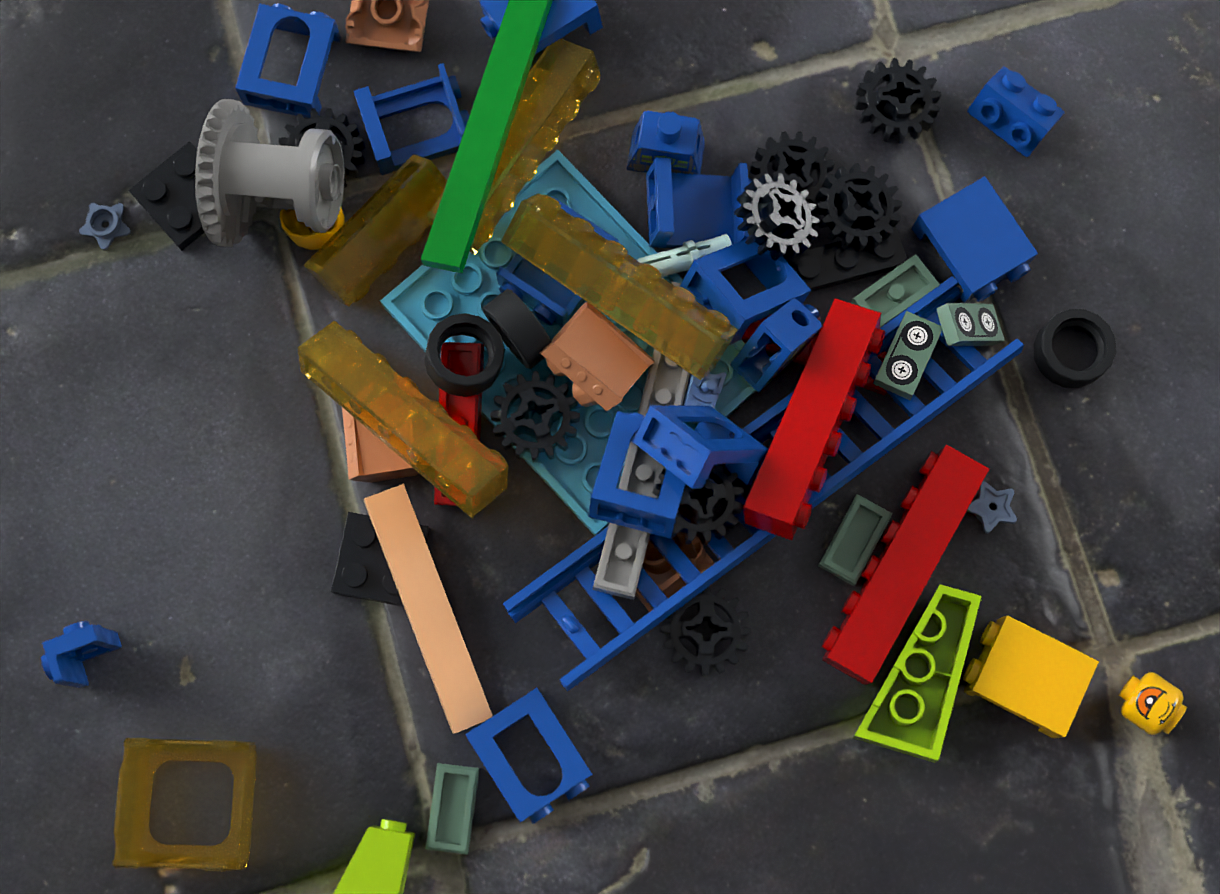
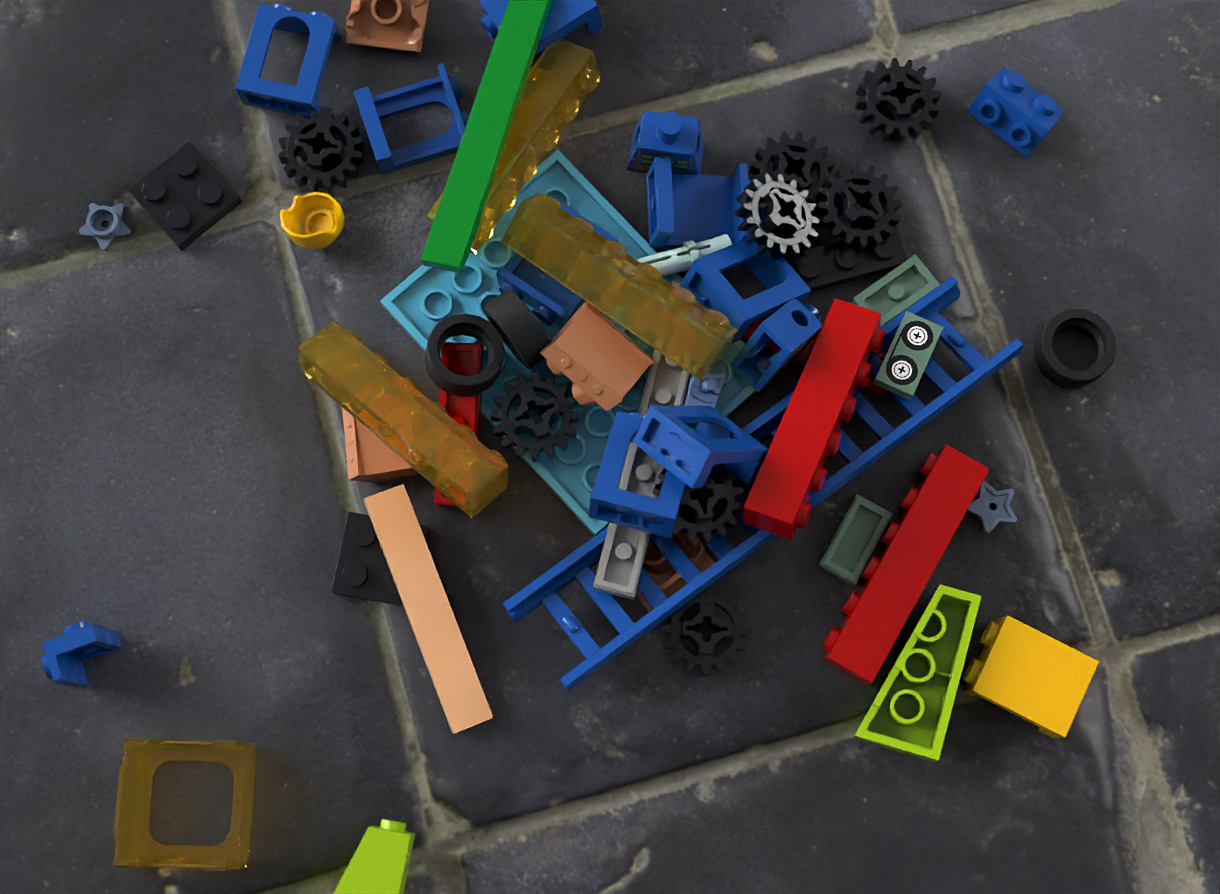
light grey piece [195,99,344,247] -> none
clear yellow brick [303,154,447,307] -> none
sand green tile [426,763,480,854] -> none
blue panel [465,688,592,824] -> none
blue panel [912,176,1038,303] -> none
sand green tile [936,303,1005,346] -> none
yellow head [1118,672,1187,735] -> none

